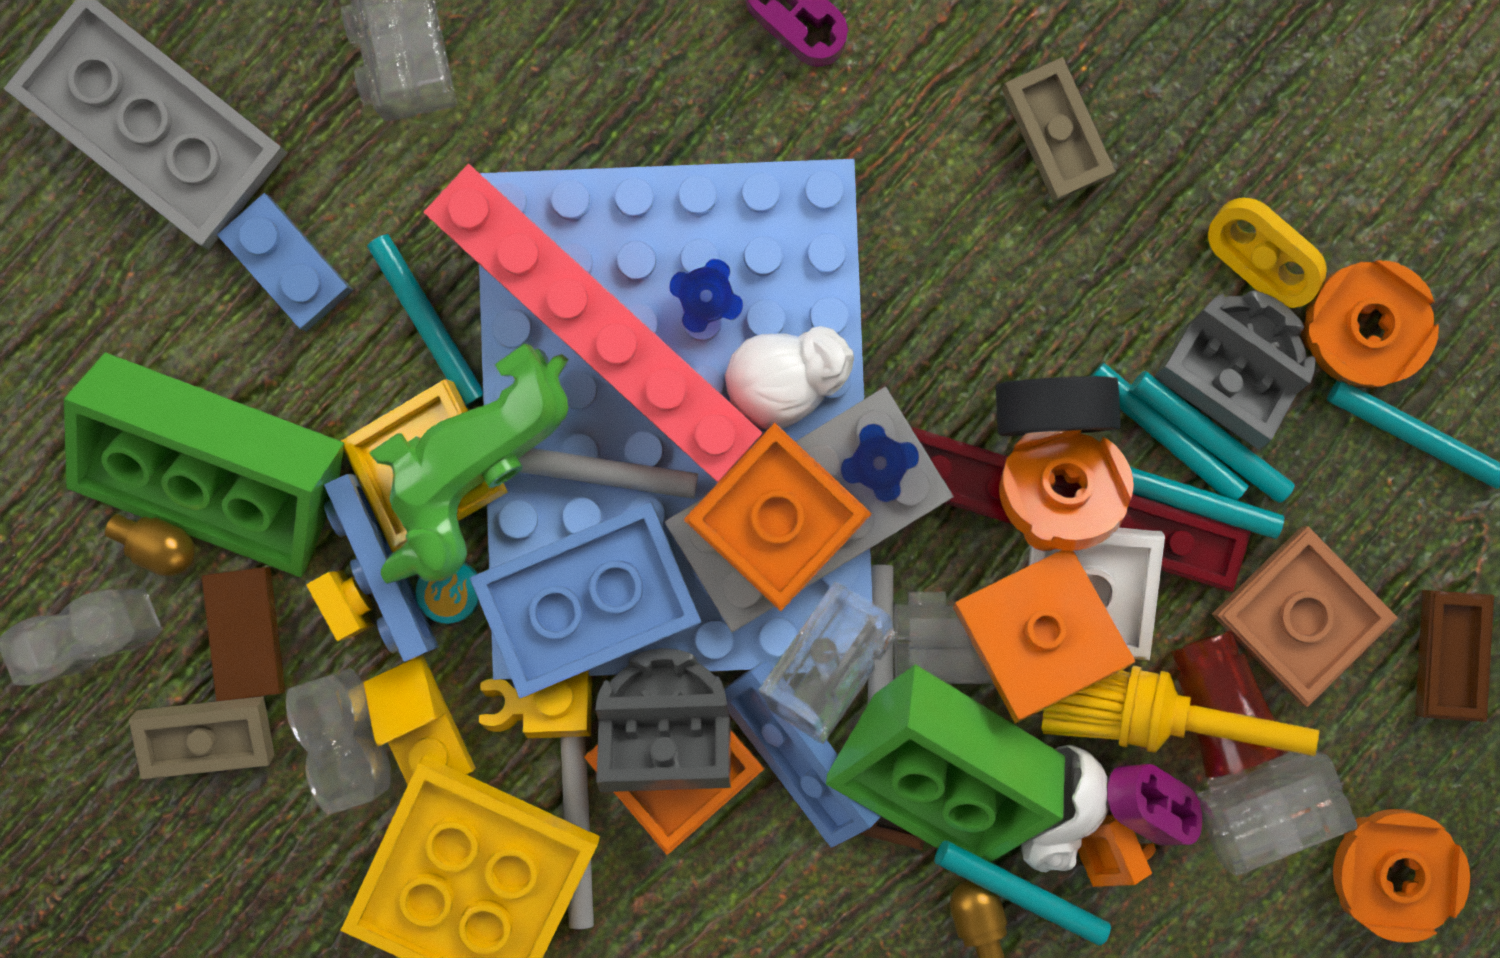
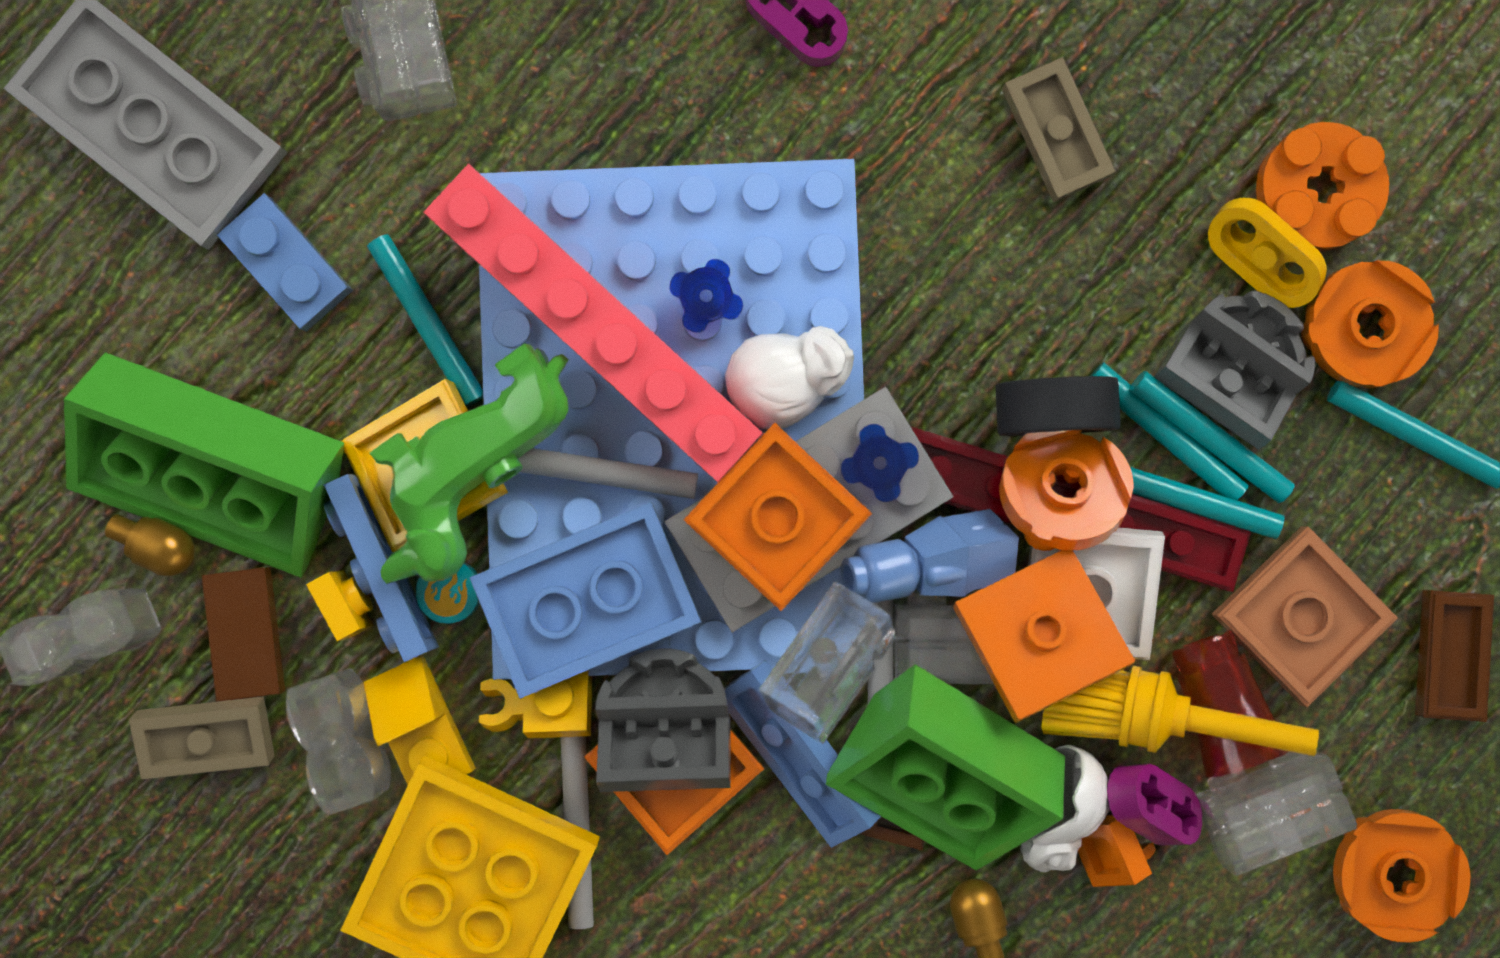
teal bar [935,840,1111,946] -> none
none -> medium blue piece [841,509,1019,603]
none -> orange plate [1256,122,1389,251]

